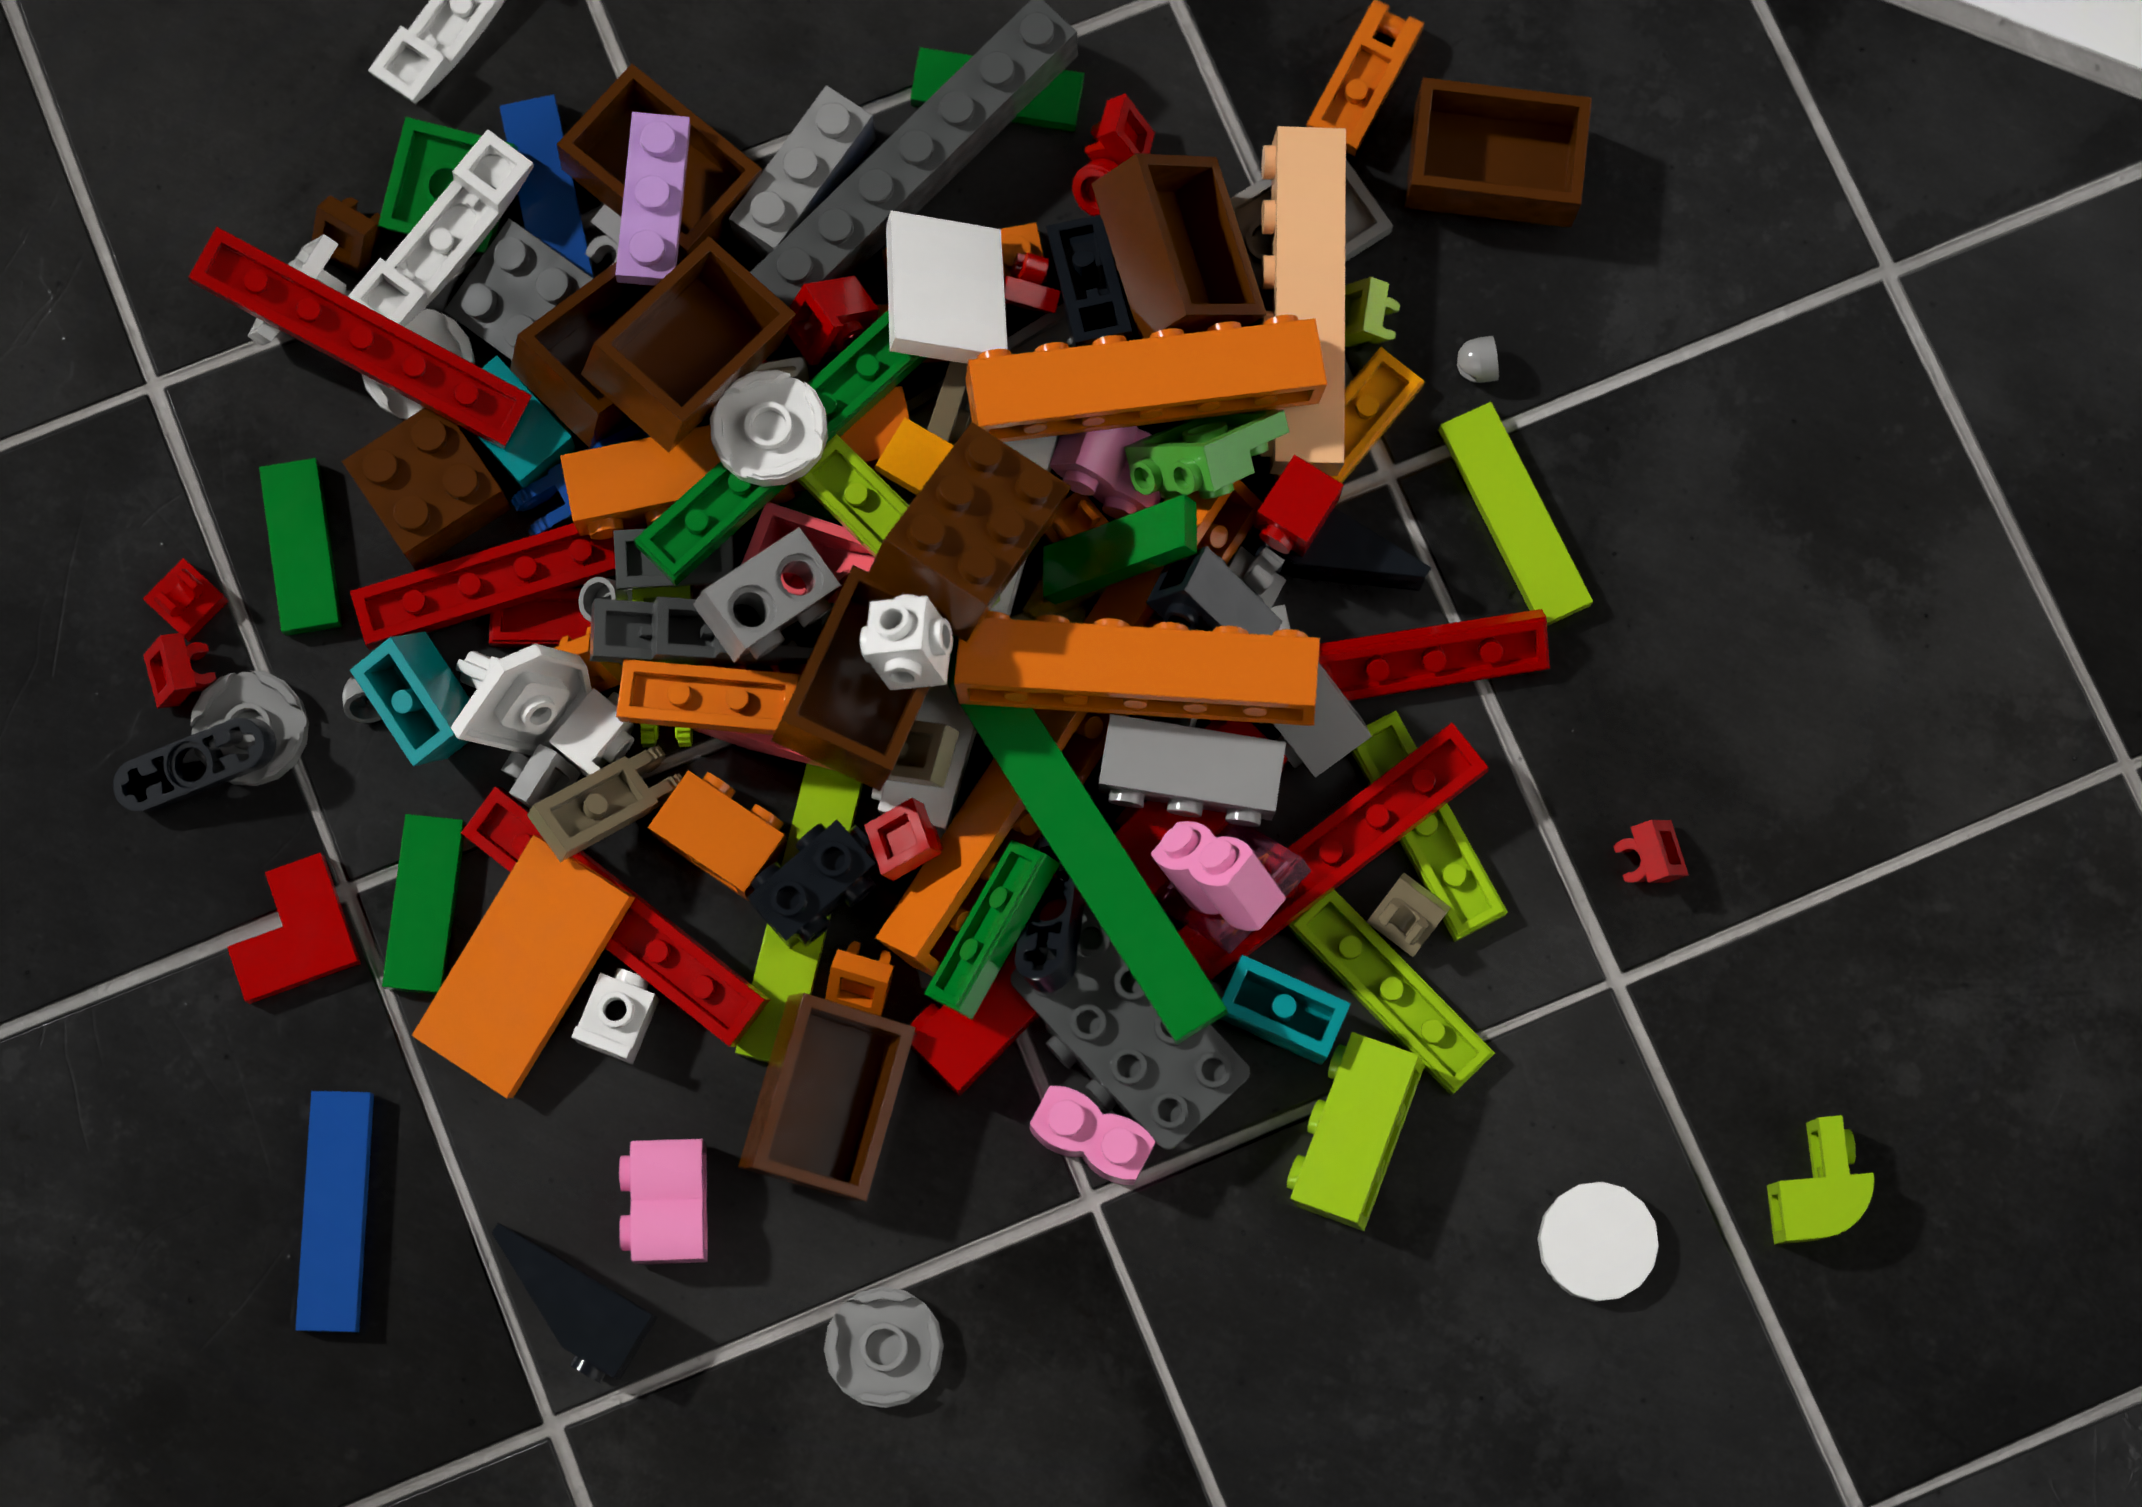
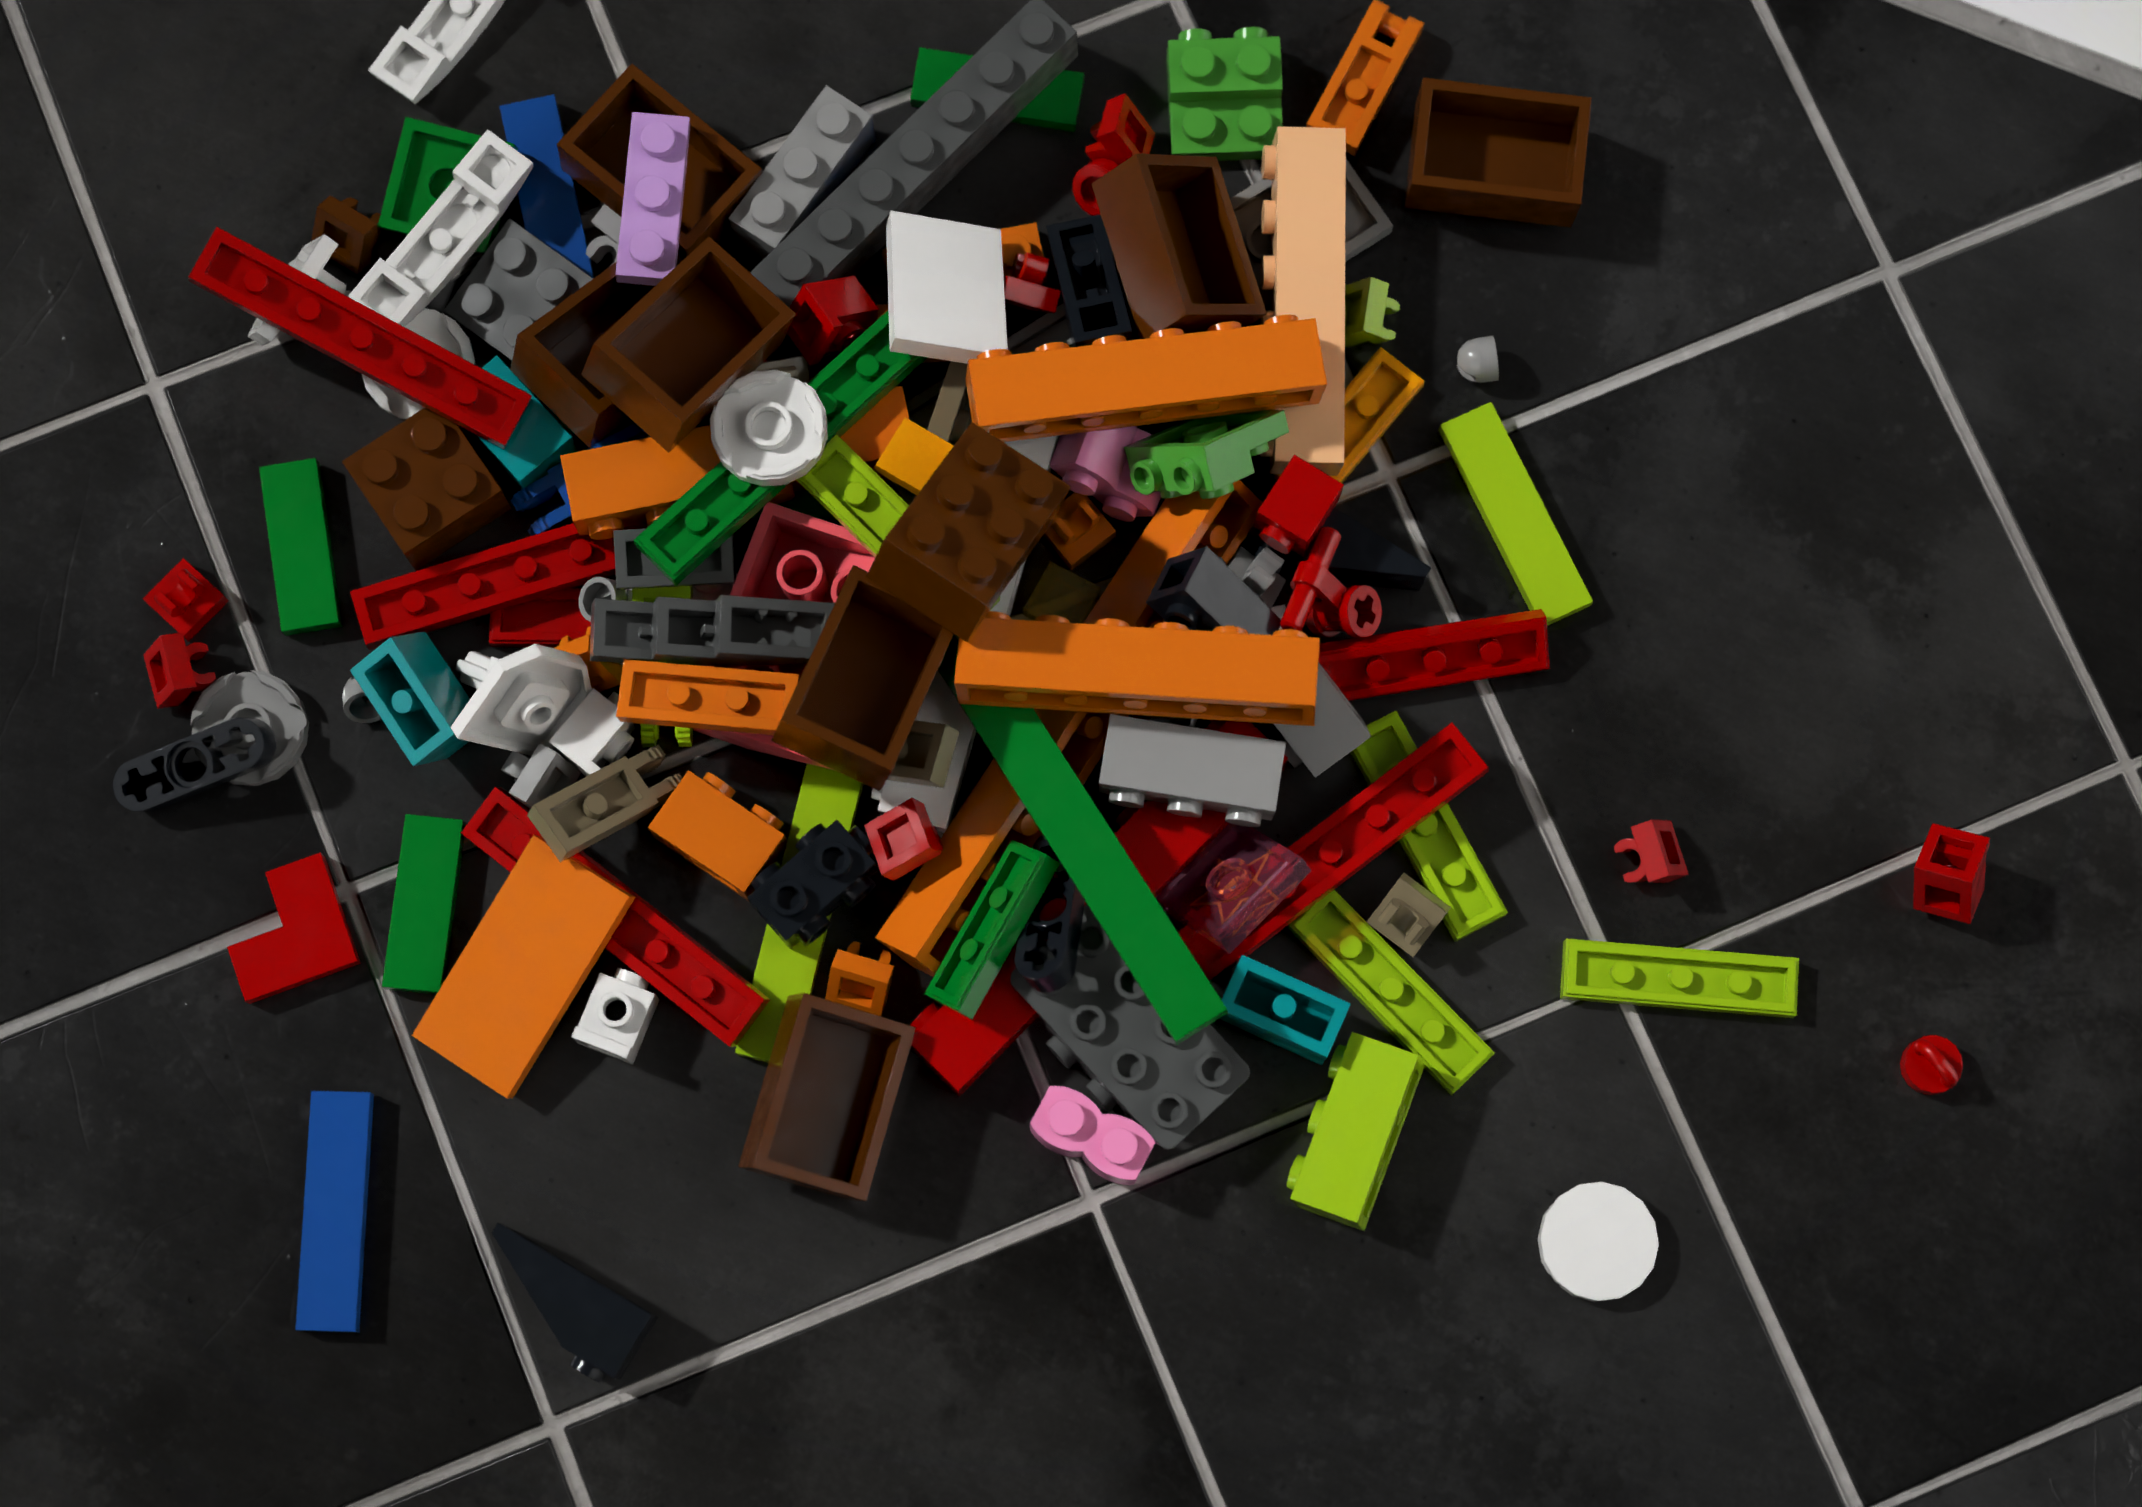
bright pink brick [619,1139,708,1265] -> none
light grey brick [693,527,841,663] -> none
light grey tile [824,1287,944,1408] -> none
white brick [860,594,953,690] -> none
green tile [1043,494,1197,605] -> none
bright pink brick [1151,821,1286,931] -> none
lime brick [1767,1115,1874,1245] -> none
none -> bright green plate [1166,27,1283,161]
none -> red piece [1280,527,1382,637]
none -> lime tile [1560,938,1799,1018]
none -> red tile [1900,1035,1963,1095]
none -> red brick [1913,823,1990,924]

